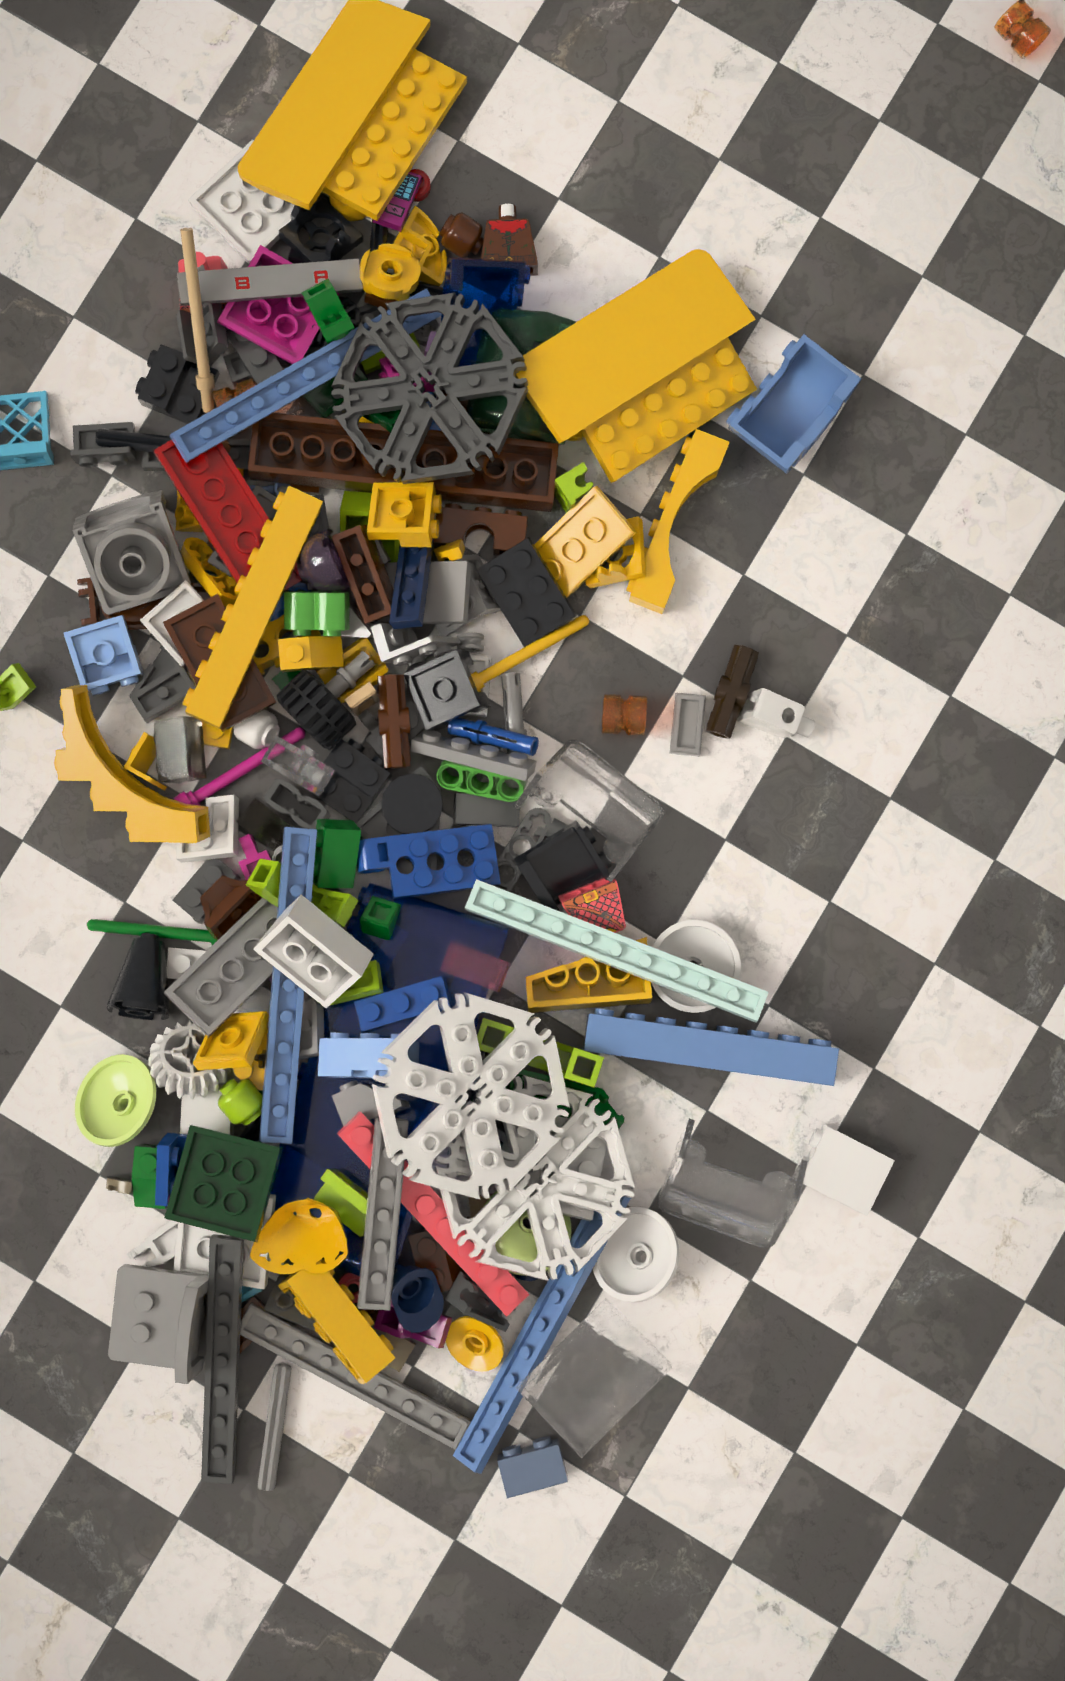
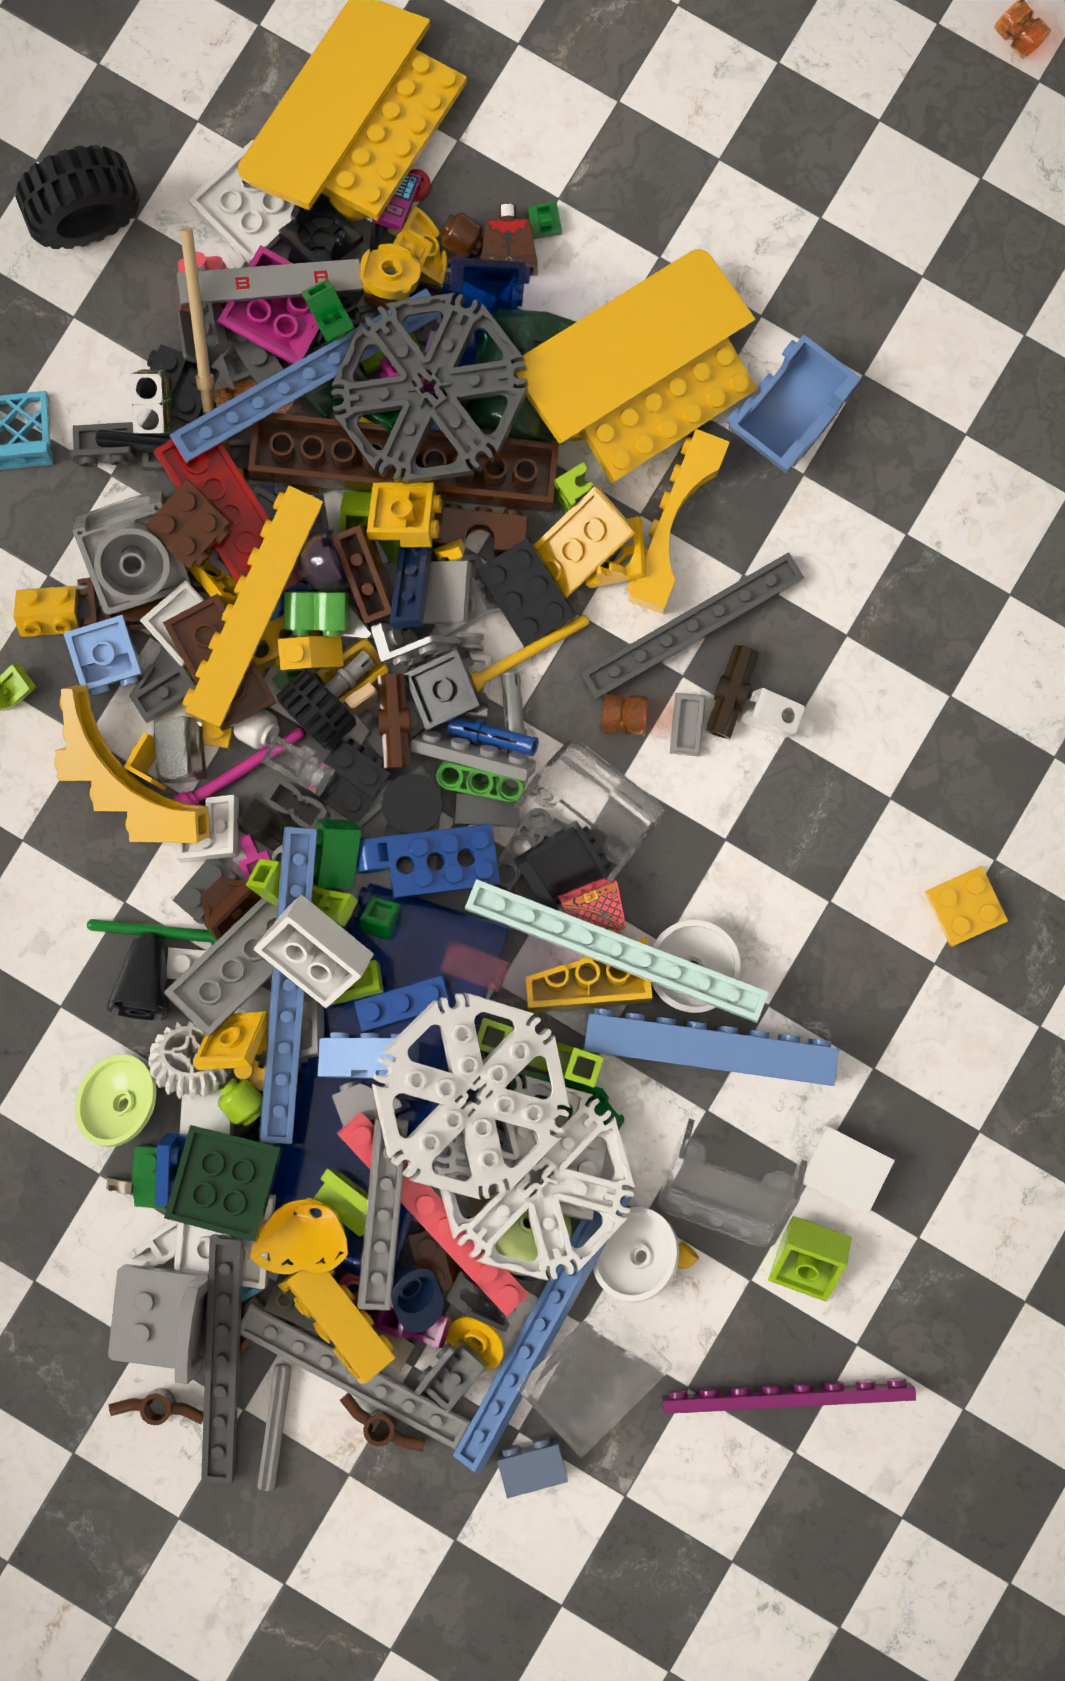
none -> yellow bracket [13,585,80,637]
none -> black tyre [15,145,140,249]
none -> reddish brown piece [109,1388,204,1426]
none -> white piece [130,369,172,433]
none -> reddish brown plate [146,479,234,568]
none -> reddish brown piece [339,1393,425,1452]
none -> dark grey bracket [415,1339,489,1413]
none -> green tile [527,202,562,239]
none -> dark grey plate [580,552,804,701]
none -> magenta plate [662,1378,916,1414]
none -> yellow hinge [677,1241,699,1269]
none -> lime slope [768,1216,852,1302]
none -> yellow plate [924,866,1008,947]

